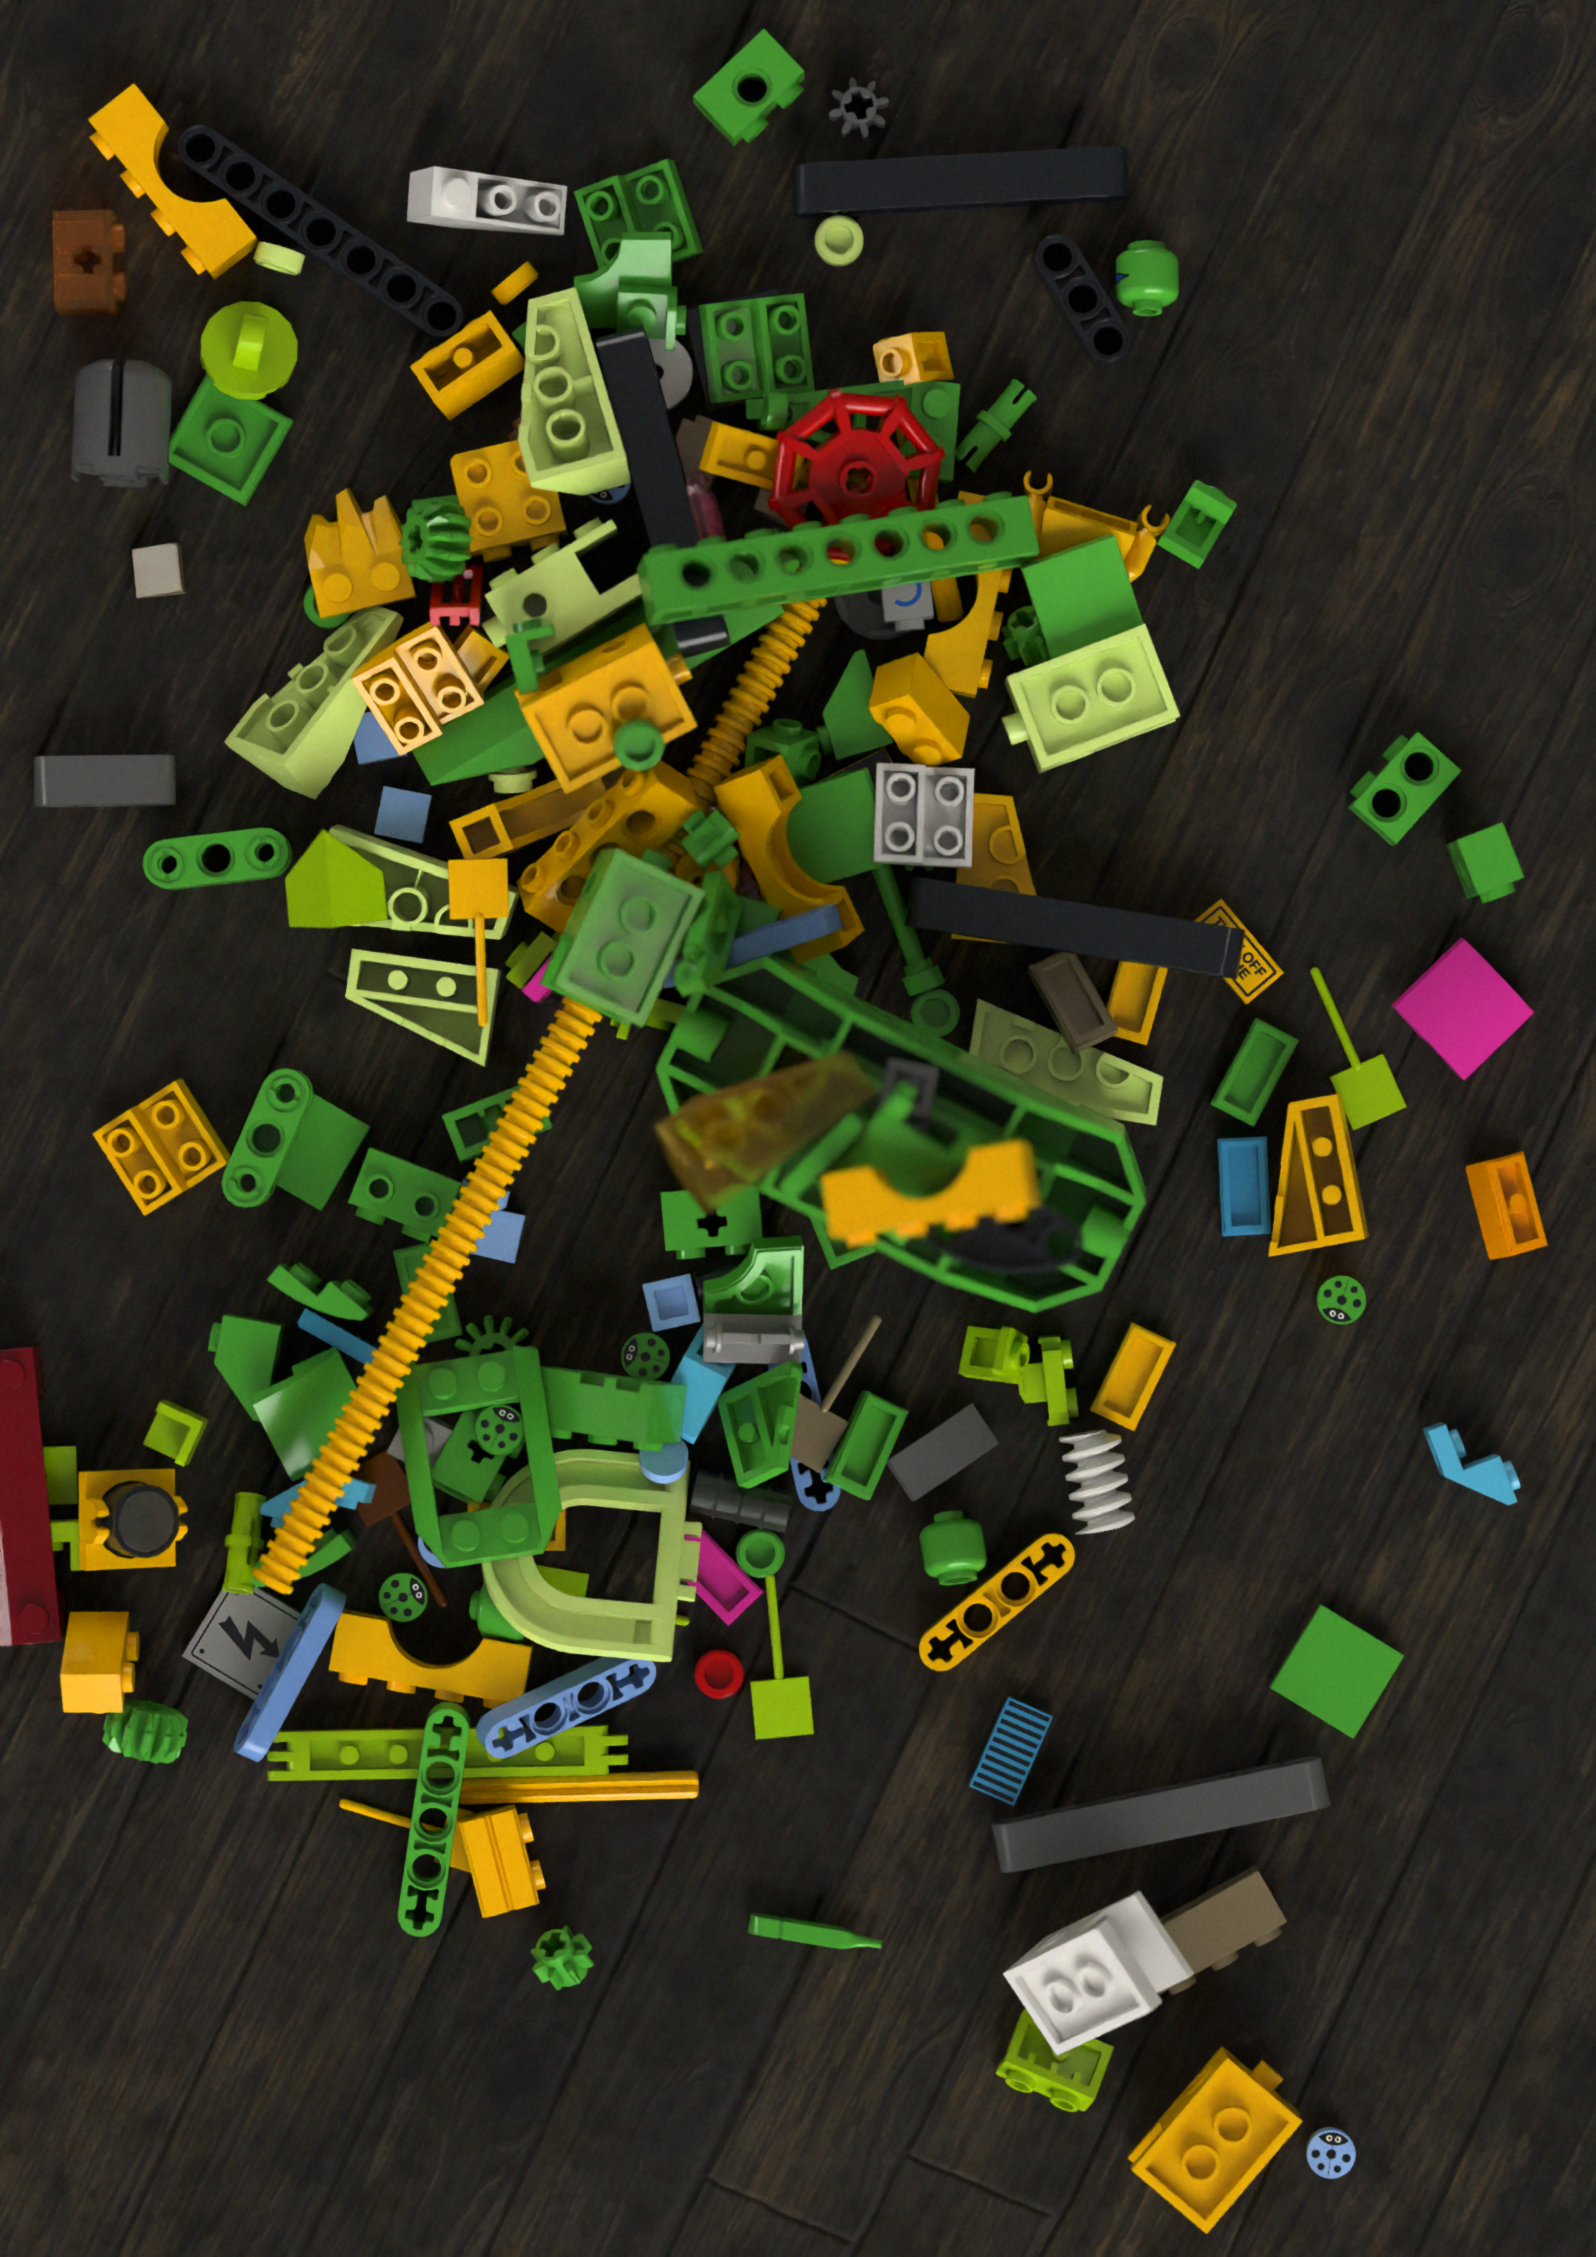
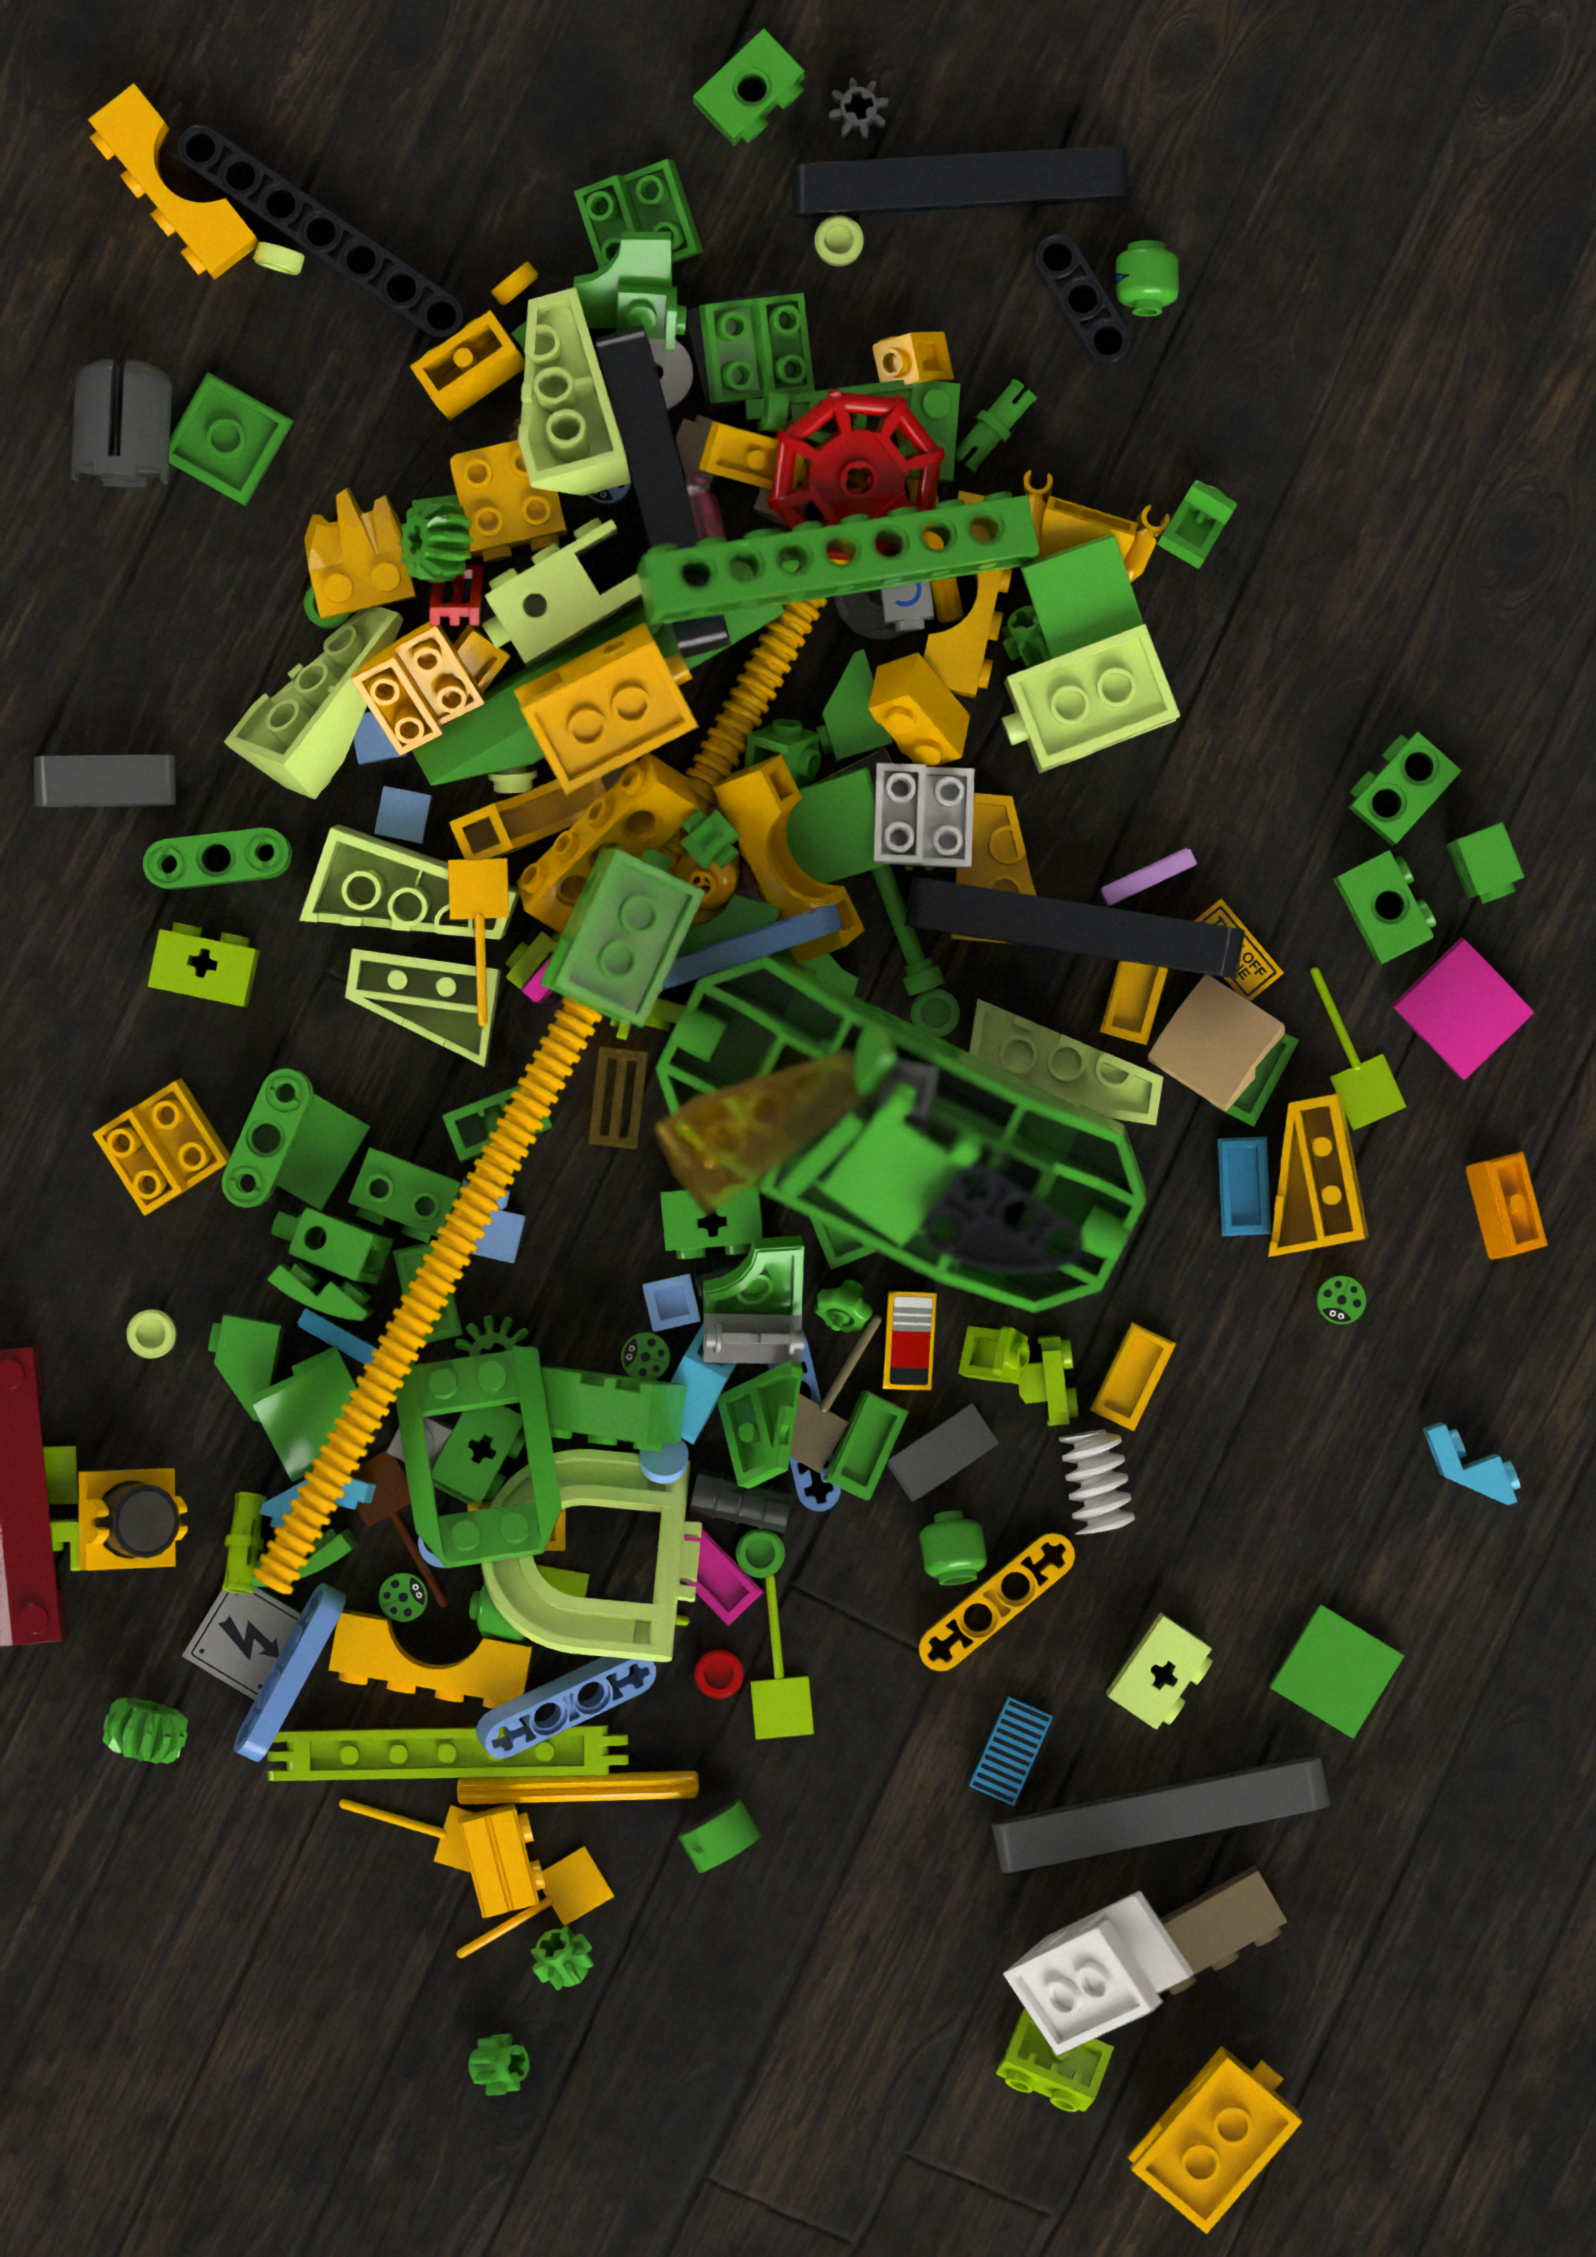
clear orange brick [52,210,127,316] -> none
yellow brick [60,1612,139,1714] -> none
dark tan slope [132,542,186,599] -> none
lime panel [143,1399,209,1467] -> none
lime tile [200,301,297,400] -> none
lime slope [285,829,388,928] -> none
bright green beam [398,1702,470,1937] -> none
white slope [407,166,567,235] -> none
bright green tile [475,1404,524,1455] -> none
bright green bracket [505,618,556,696] -> none
bright green tile [613,718,664,771] -> none
bright green hinge [674,870,743,997] -> none
bright green piece [748,1913,882,1949] -> none
yellow arch [821,1141,1040,1246] -> none
dark tan tile [1027,951,1118,1054] -> none
light blue tile [1305,2127,1356,2179] -> none
none -> yellowish green tile [127,1309,177,1358]
none -> lime brick [148,922,260,1008]
none -> bright green torso [272,1208,395,1284]
none -> yellow piece [456,1846,614,1958]
none -> bright green gear [469,2034,529,2096]
none -> clear yellow tile [588,1047,648,1149]
none -> bright green piece [678,1799,762,1873]
none -> bright green piece [814,1280,872,1334]
none -> bright green tile [854,1022,897,1096]
none -> slope [883,1290,937,1390]
none -> lavender tile [1099,848,1197,907]
none -> yellowish green brick [1106,1612,1213,1730]
none -> tan slope [1148,975,1285,1112]
none -> bright green brick [1333,850,1436,965]

